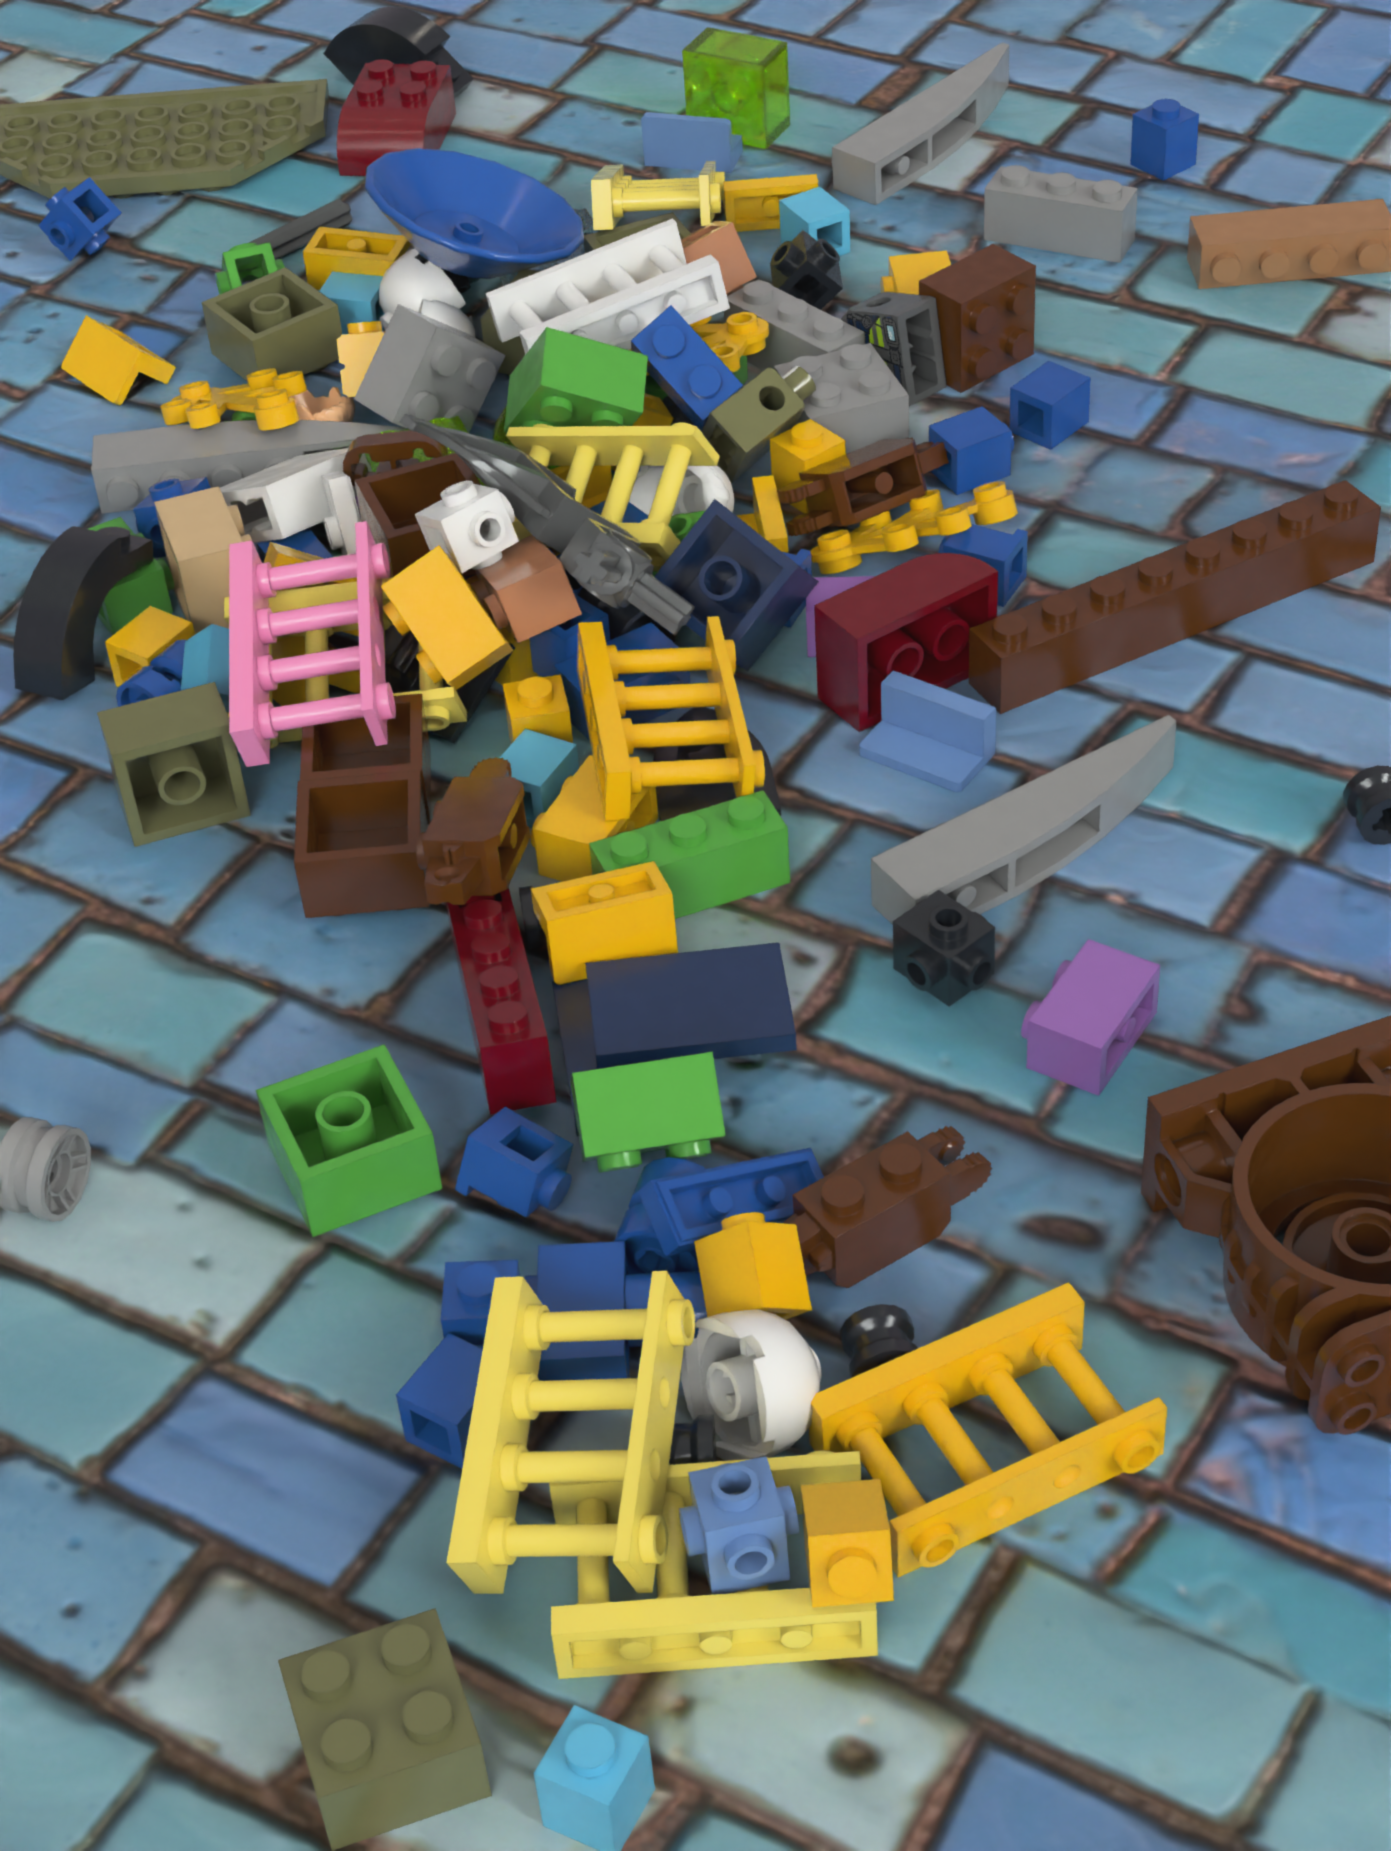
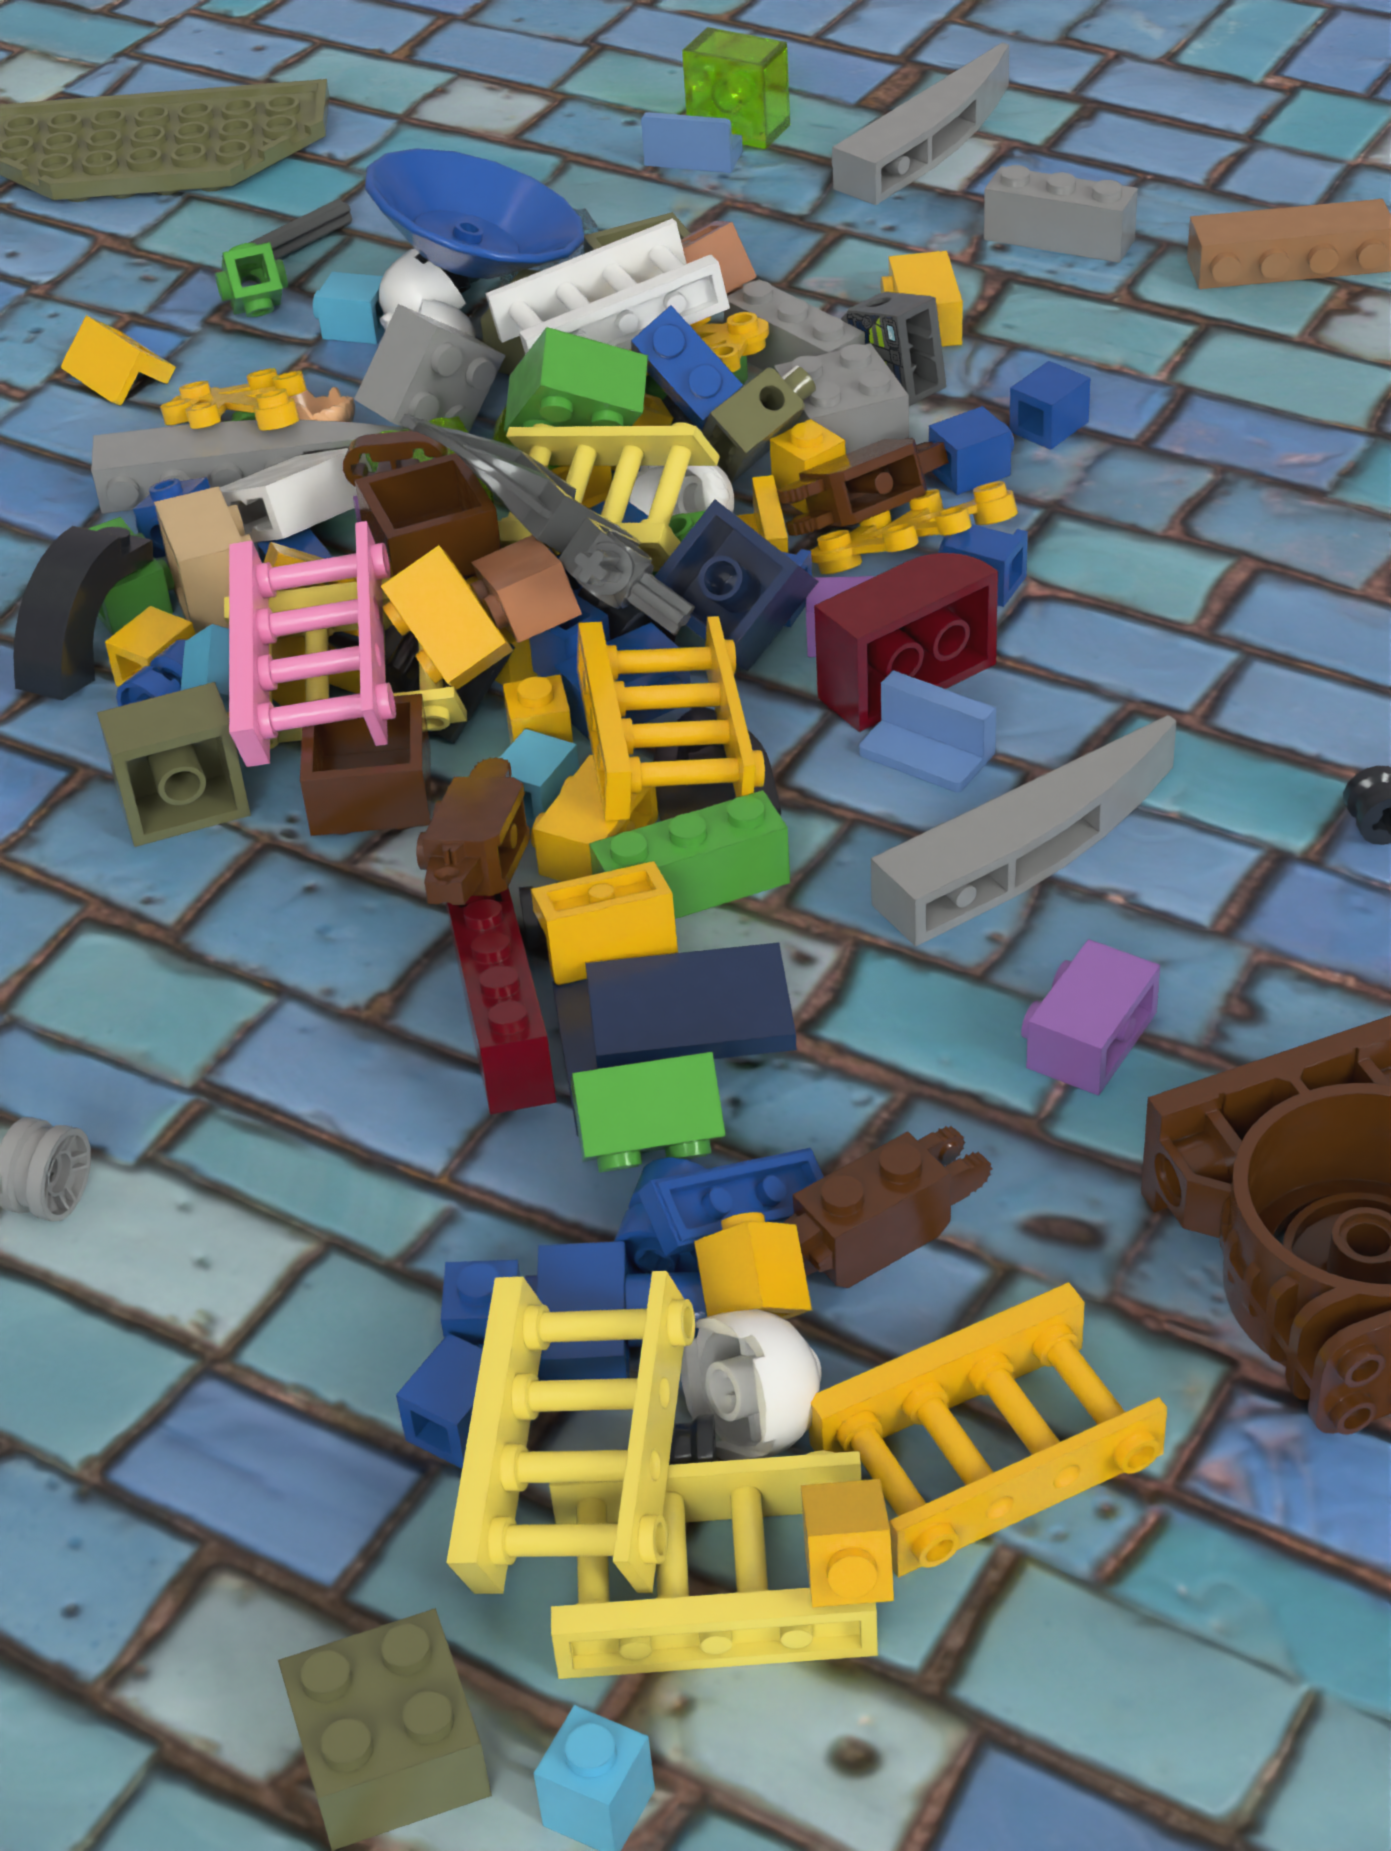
blue brick [38,177,122,261] -> none
olive brick [201,267,342,382] -> none
bright green brick [256,1044,442,1237] -> none
reddish brown piece [294,770,430,918] -> none
yellow slope [303,227,411,290] -> none
white plate [321,471,361,556] -> none
black arch [323,7,473,98] -> none
yellow brick [336,321,385,398] -> none
dark red brick [337,59,456,176] -> none
white brick [415,481,519,573] -> none
blue brick [455,1107,574,1217] -> none
light yellow fence [591,161,725,230] -> none
medium blue brick [679,1456,799,1595] -> none
yellow panel [723,174,818,232] -> none
black brick [770,230,843,310] -> none
medium azure brick [779,186,851,256] -> none
black wheel [840,1304,918,1378] -> none
black brick [893,890,995,1007] -> none
reddish brown piece [919,244,1036,393] -> none
reddish brown brick [969,480,1381,714] -> none
blue brick [1130,98,1199,181] -> none

